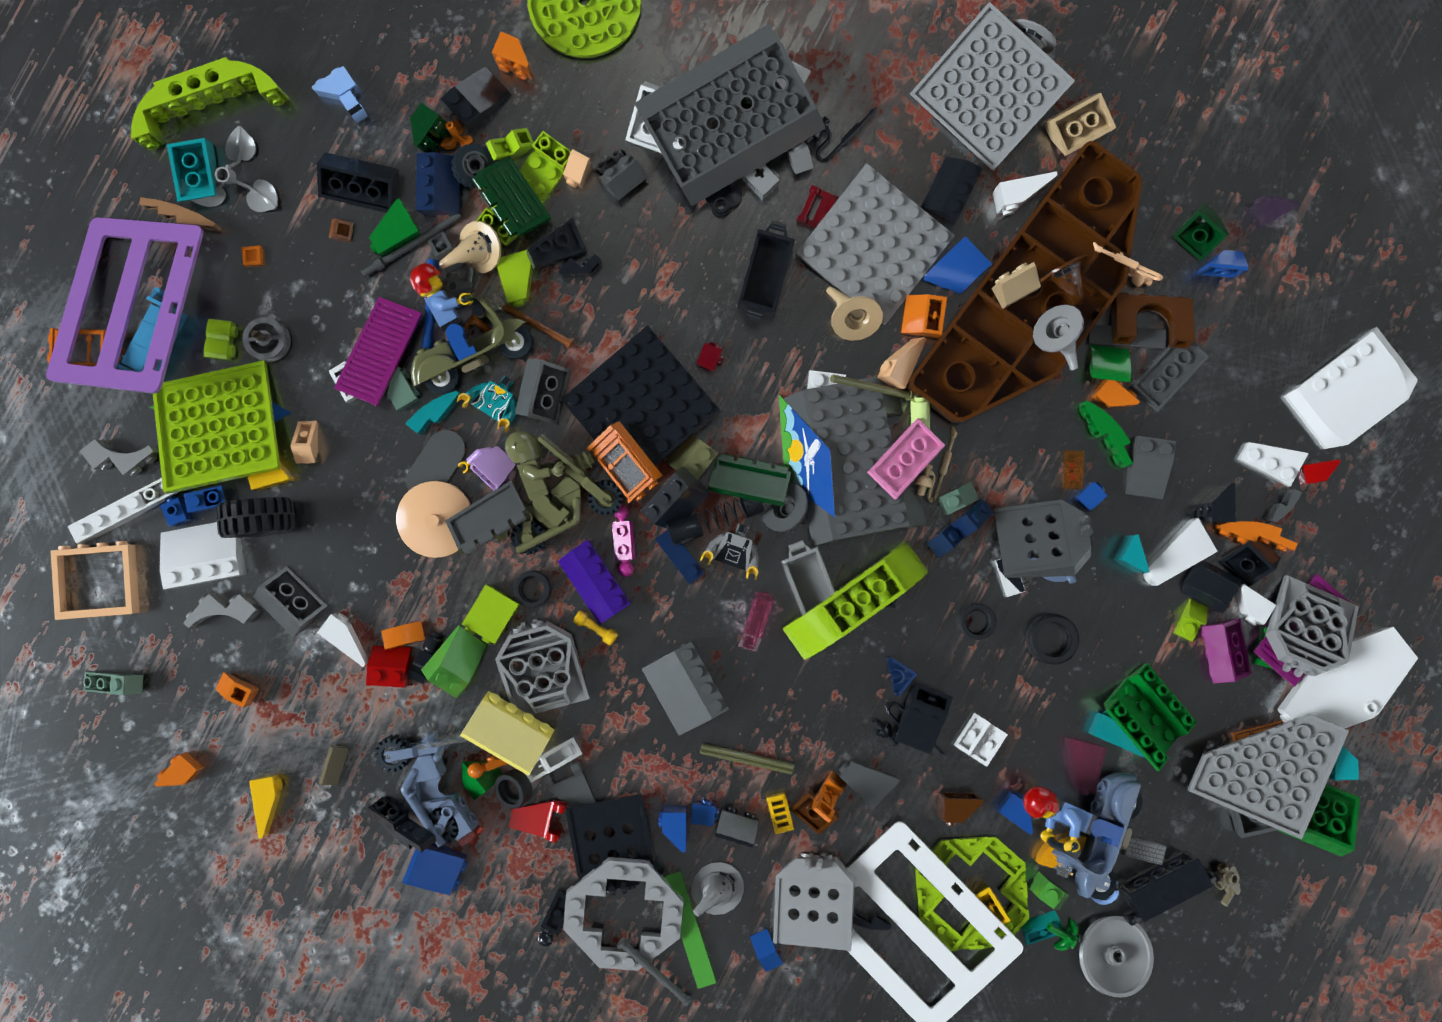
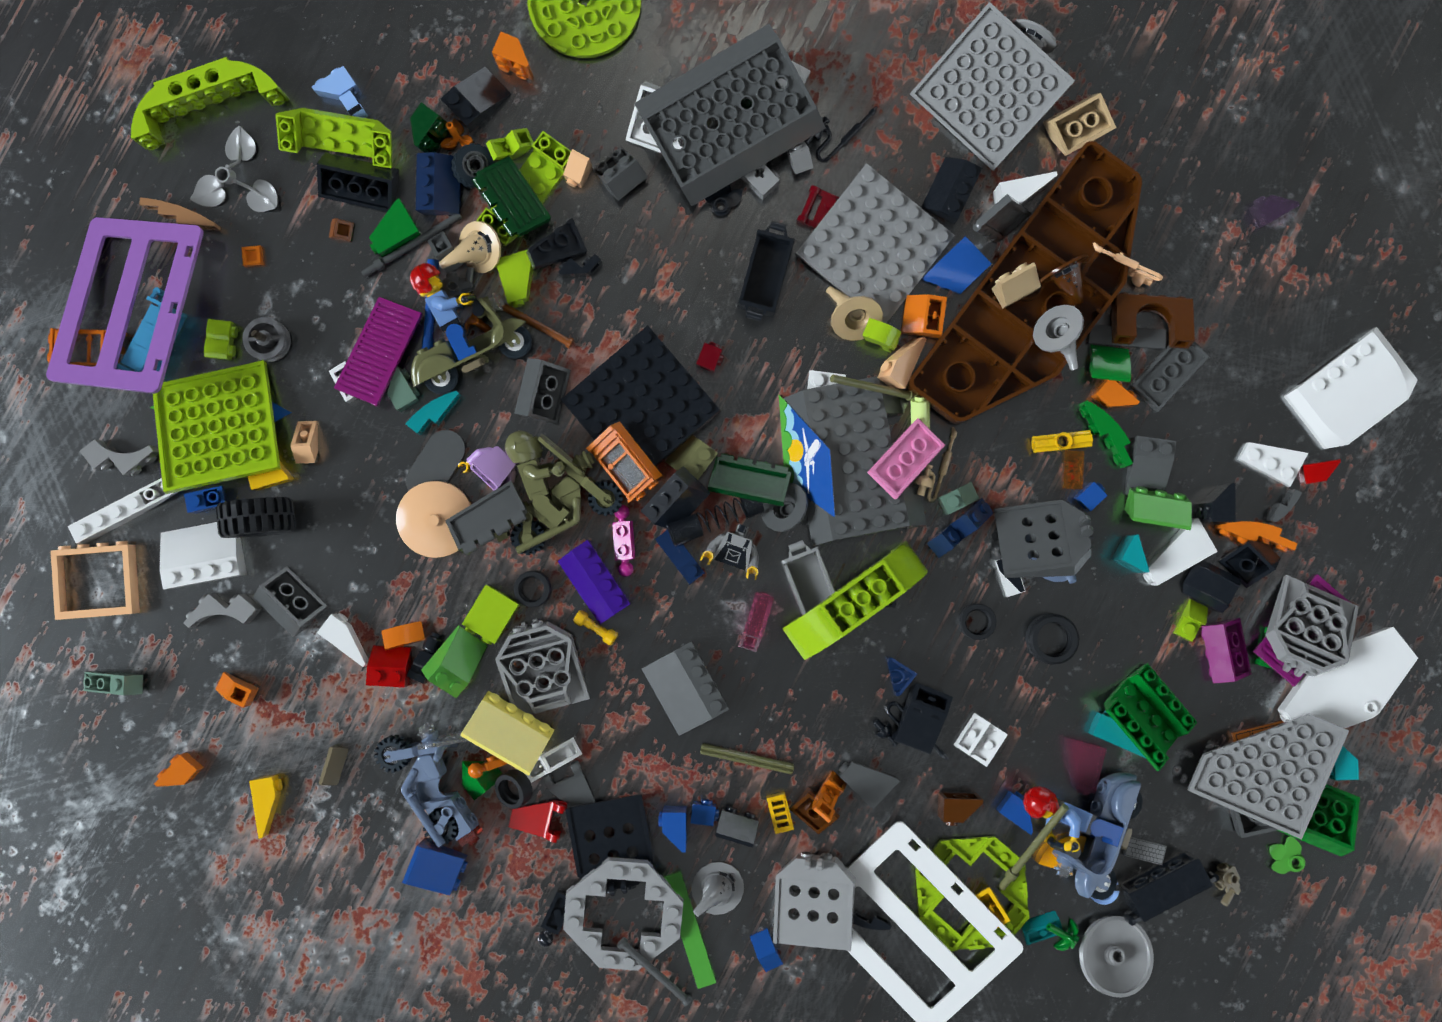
blue brick [160,496,194,527] -> none
teal slope [167,138,217,202] -> none
black slope [368,796,436,853] -> none
teal torso [457,376,517,432] -> none
bright green slope [1027,871,1070,910] -> none
dark green slope [1172,202,1229,261] -> none
blue slope [1196,250,1248,278] -> none
white slope [1236,584,1277,626] -> none
none -> lime slope [275,108,393,168]
none -> lime brick [862,318,902,353]
none -> dark grey hinge [973,194,1032,243]
none -> olive bar [998,804,1069,890]
none -> yellow piece [1031,430,1093,453]
none -> bright green slope [1124,486,1192,530]
none -> bright green plate [1269,836,1305,874]

